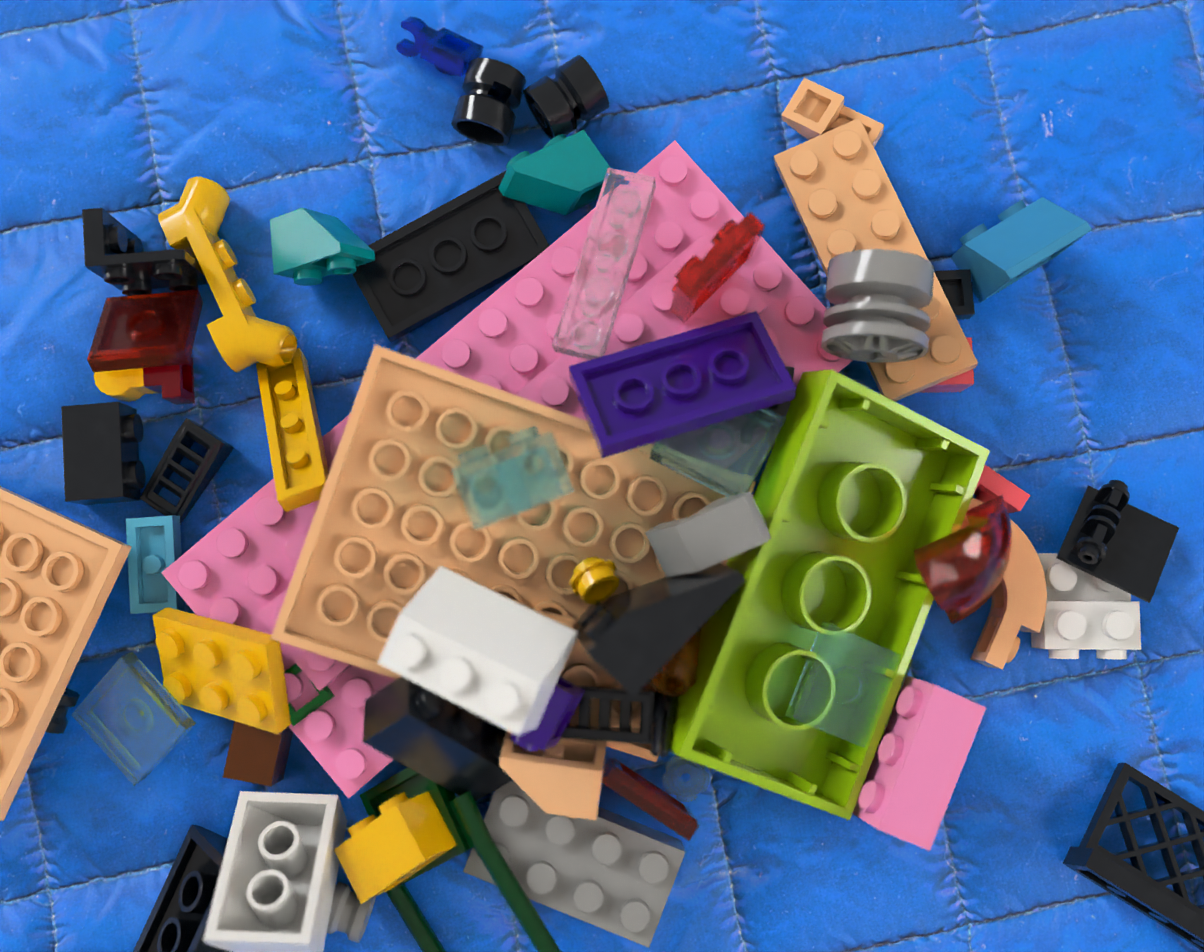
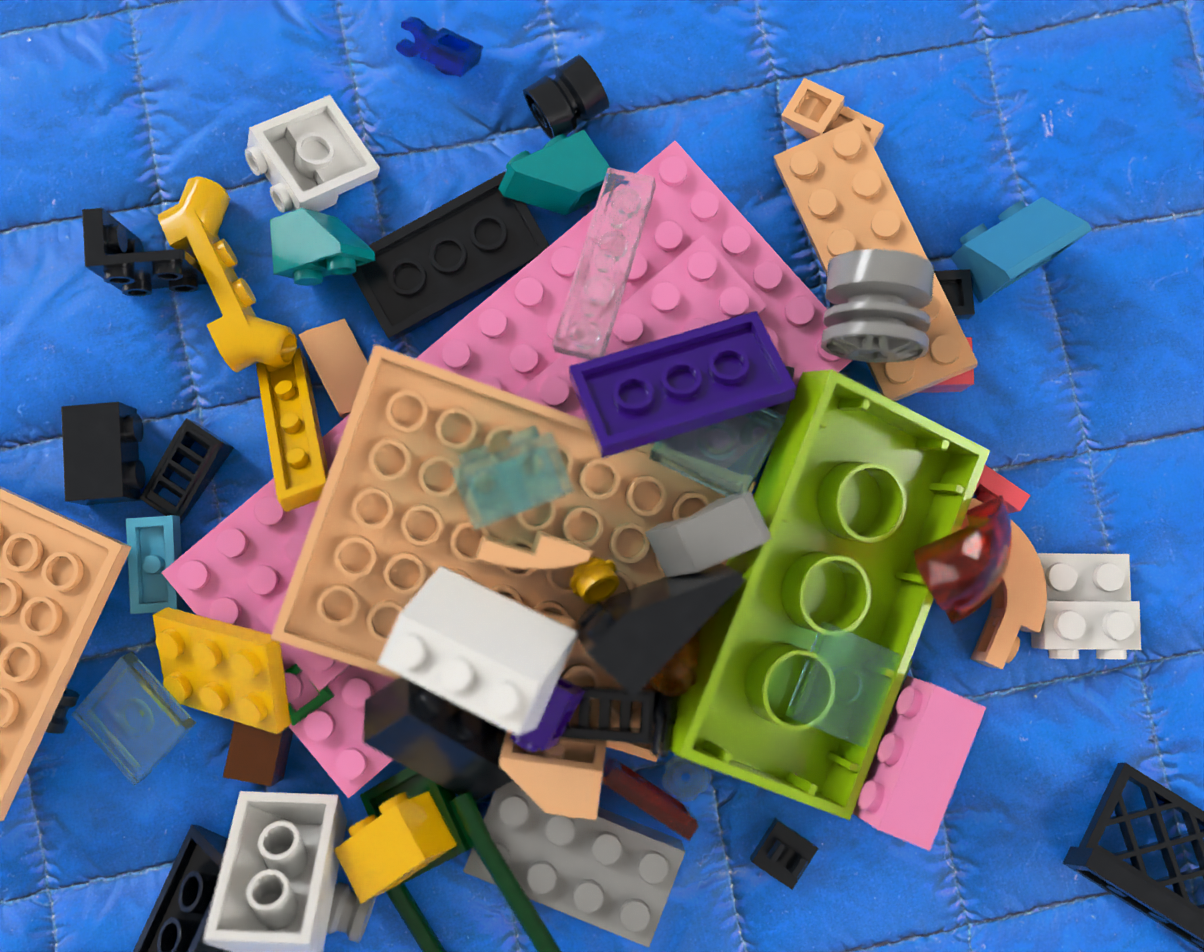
clear red tile [87,290,203,372] -> none
leg [94,350,195,405] -> none
black wheel [451,58,526,146] -> none
clear red plate [670,212,765,323] -> none
black hinge [1056,480,1179,603] -> none
none -> white plate [245,95,380,213]
none -> light nougat slope [298,318,368,419]
none -> light nougat slope [476,530,592,569]
none -> black tile [750,818,818,889]

